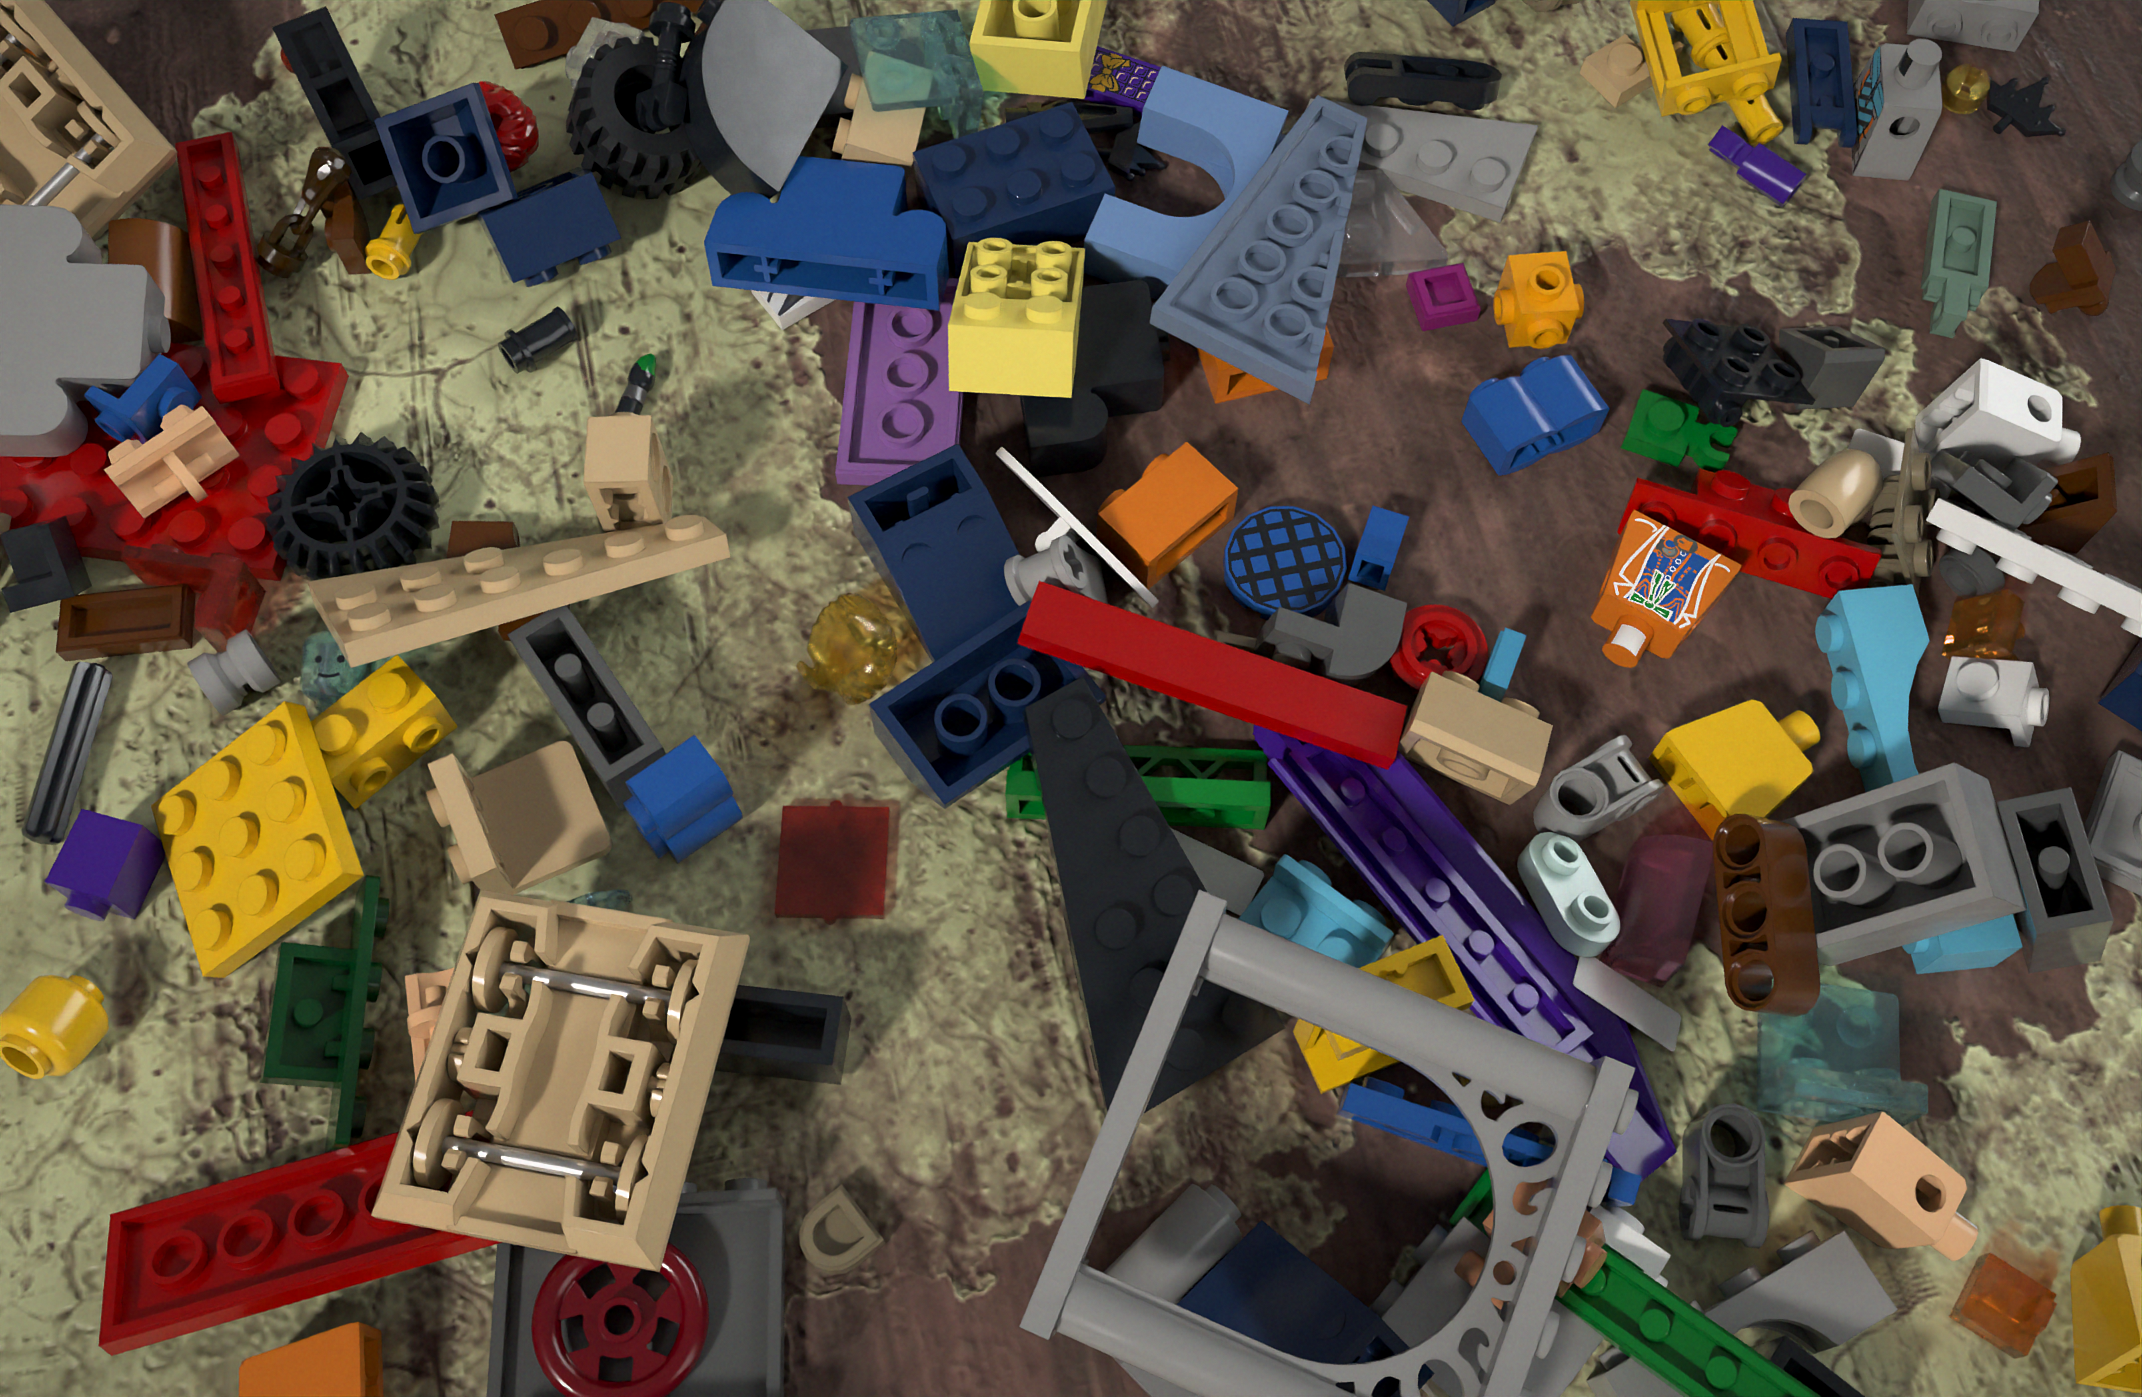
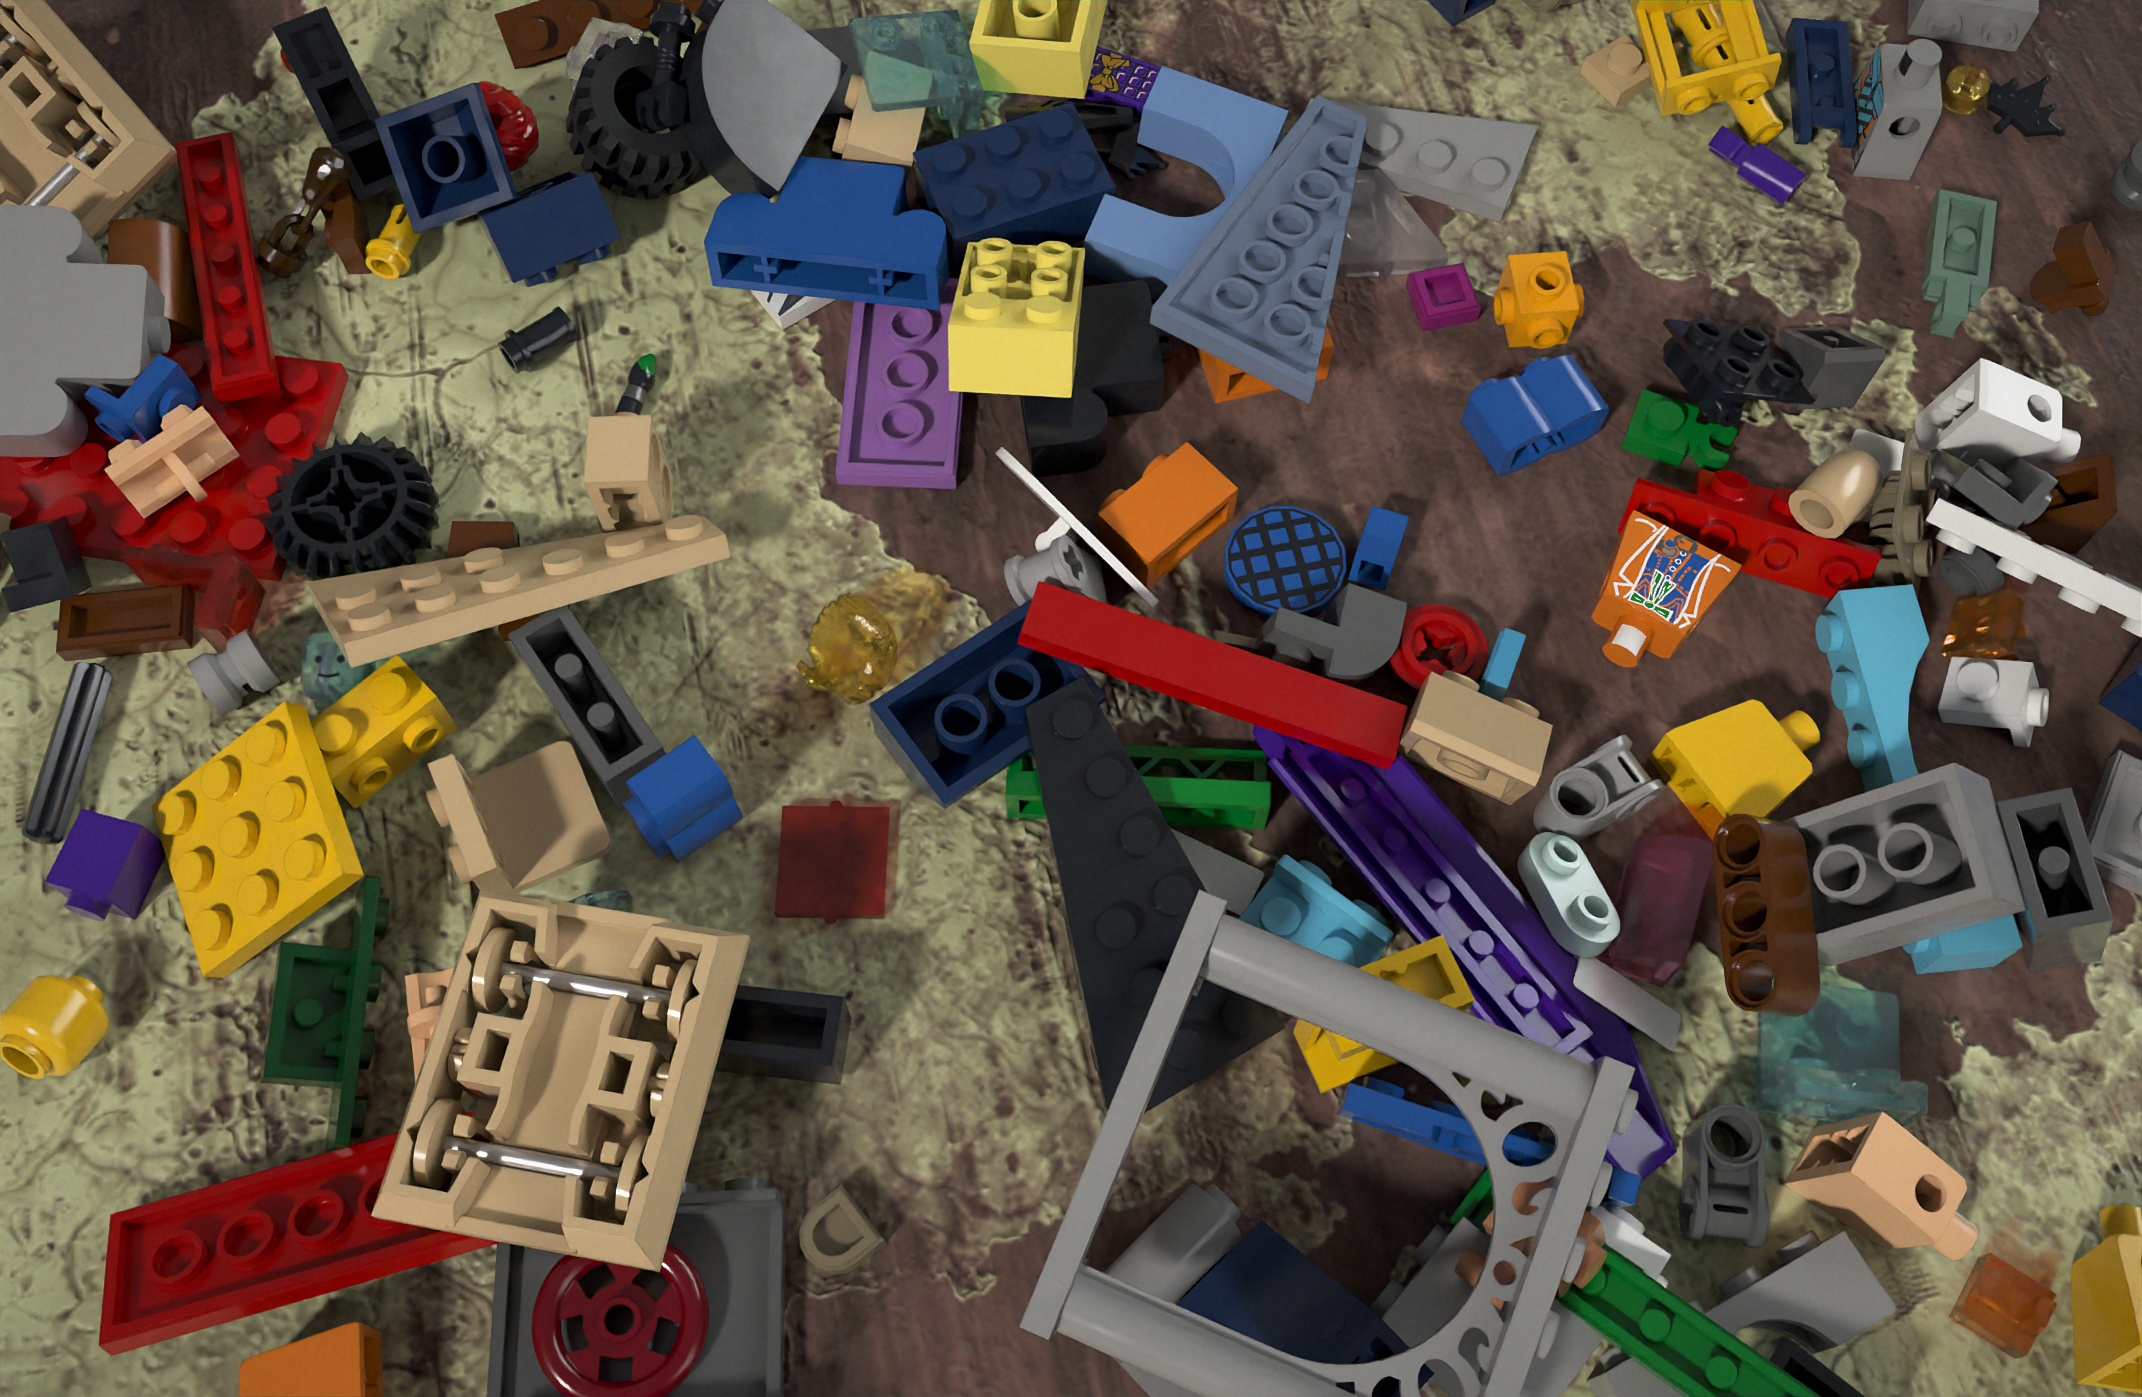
dark blue slope [847,443,1020,663] -> none
black plate [1344,52,1502,110] -> none

